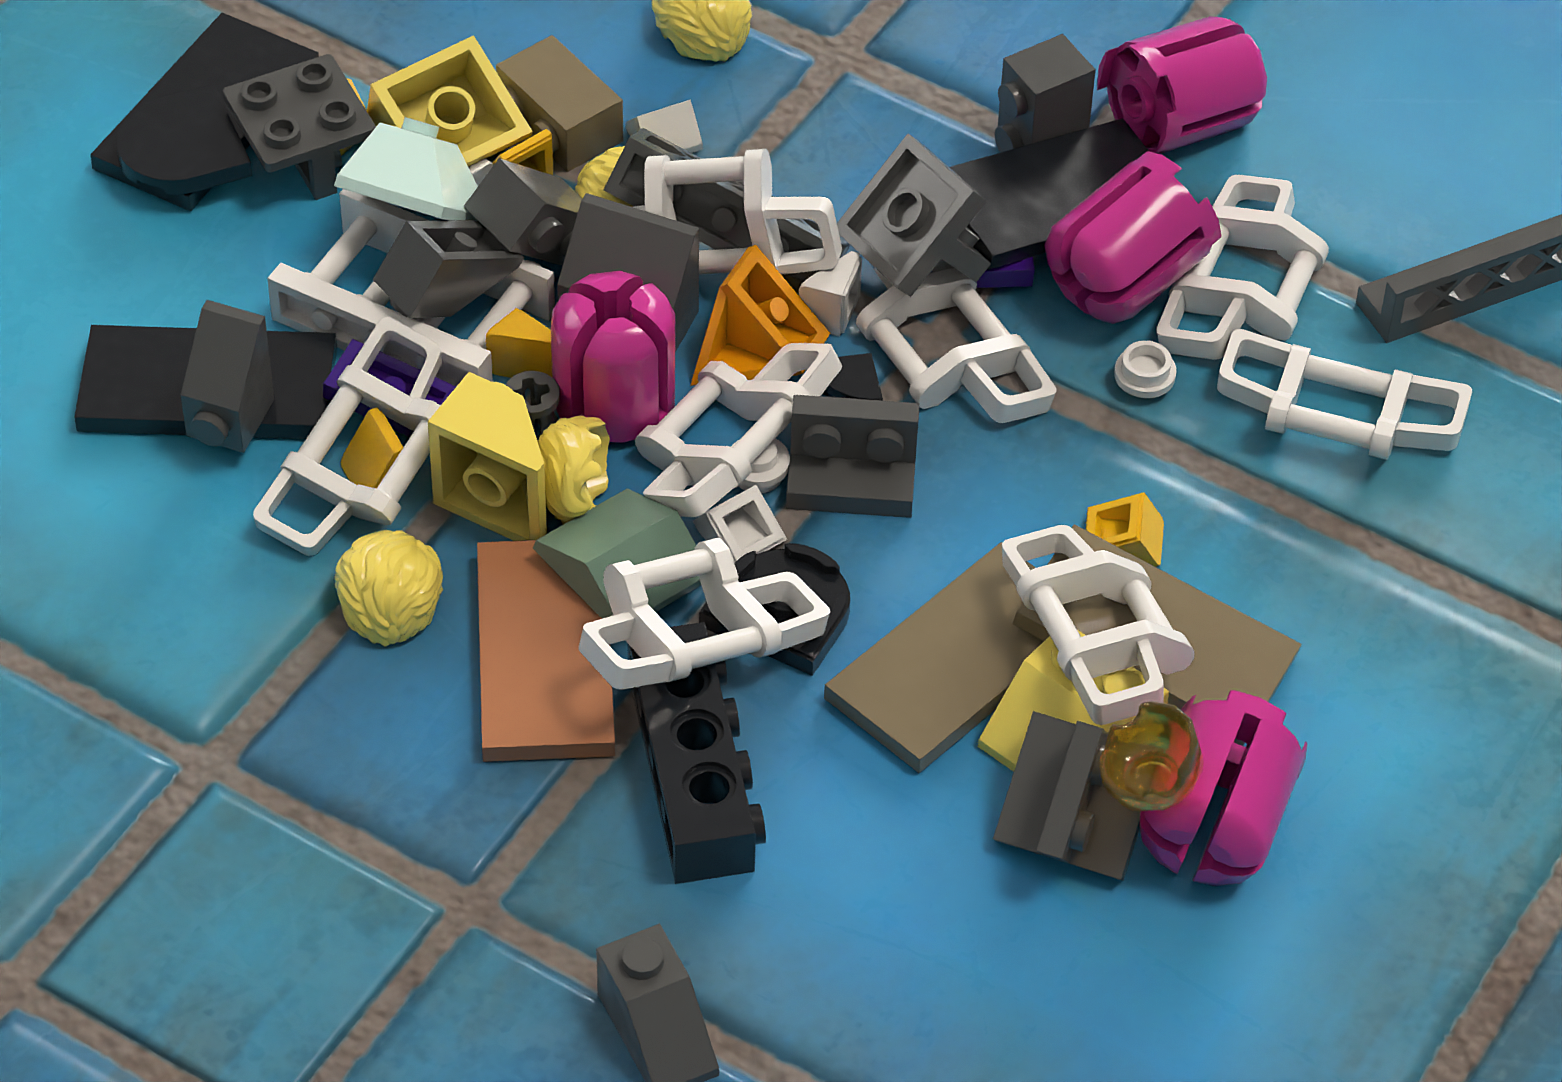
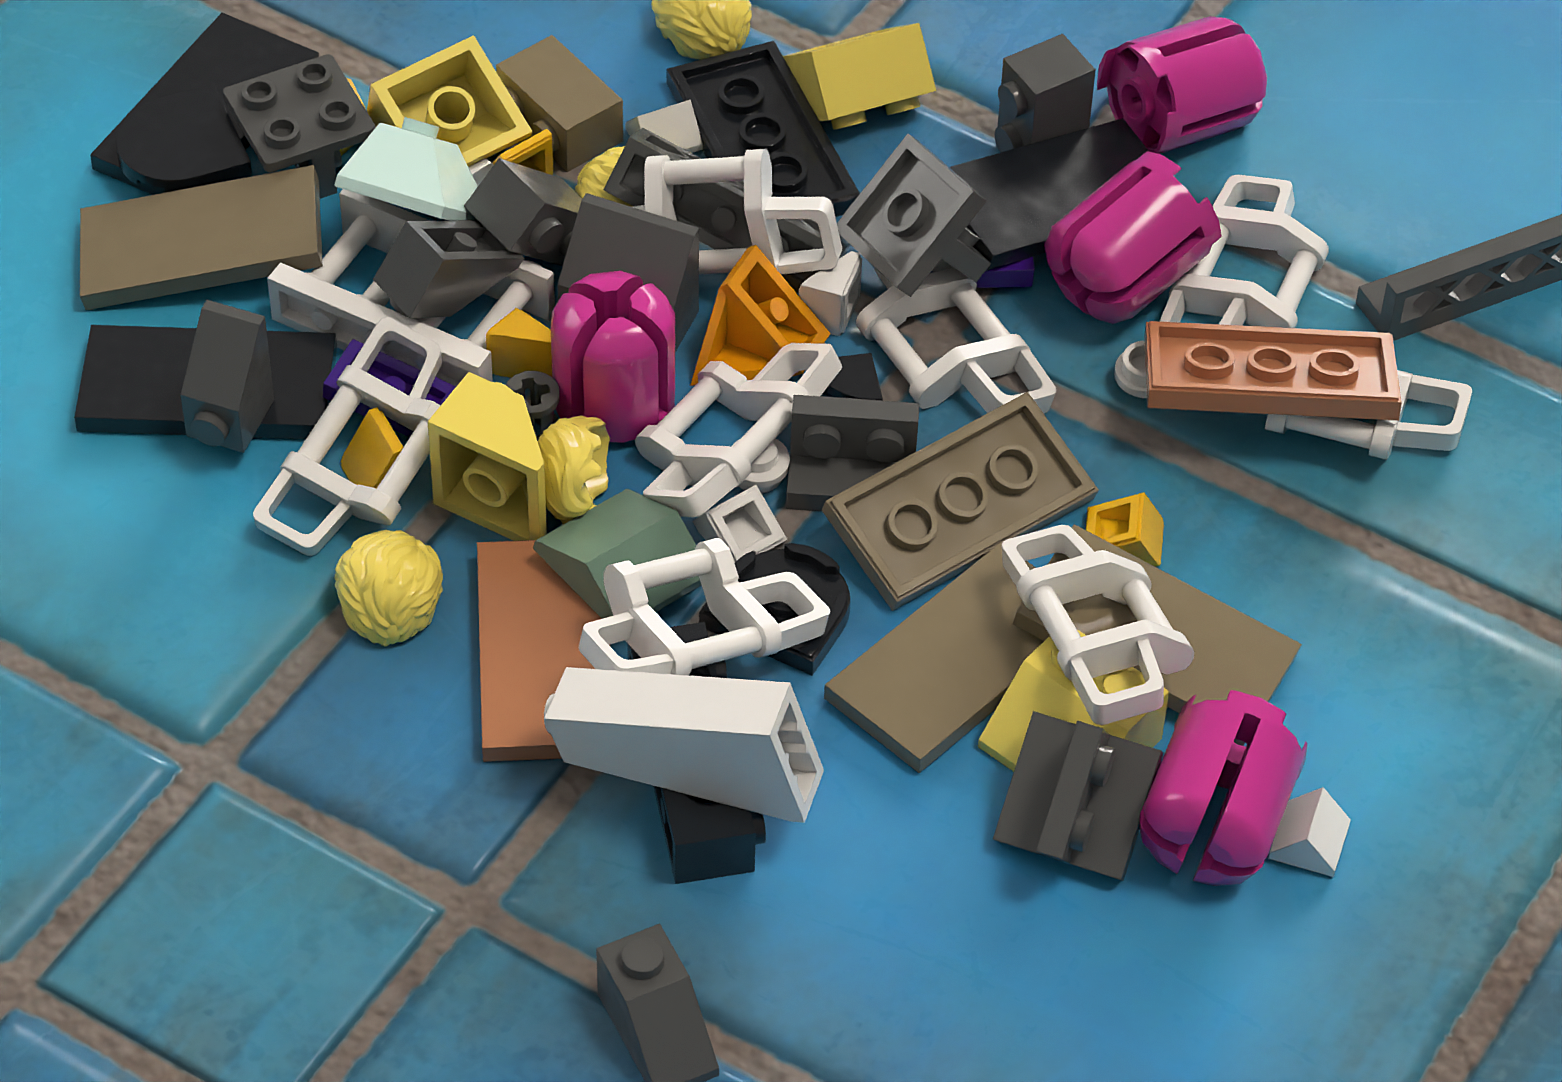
clear yellow hair [1098,701,1204,811] -> none
none -> dark tan tile [80,165,323,310]
none -> white slope [544,667,824,823]
none -> black tile [666,41,860,217]
none -> light yellow slope [783,23,936,130]
none -> dark tan tile [822,392,1099,611]
none -> nougat tile [1144,321,1402,421]
none -> white slope [1268,787,1351,877]

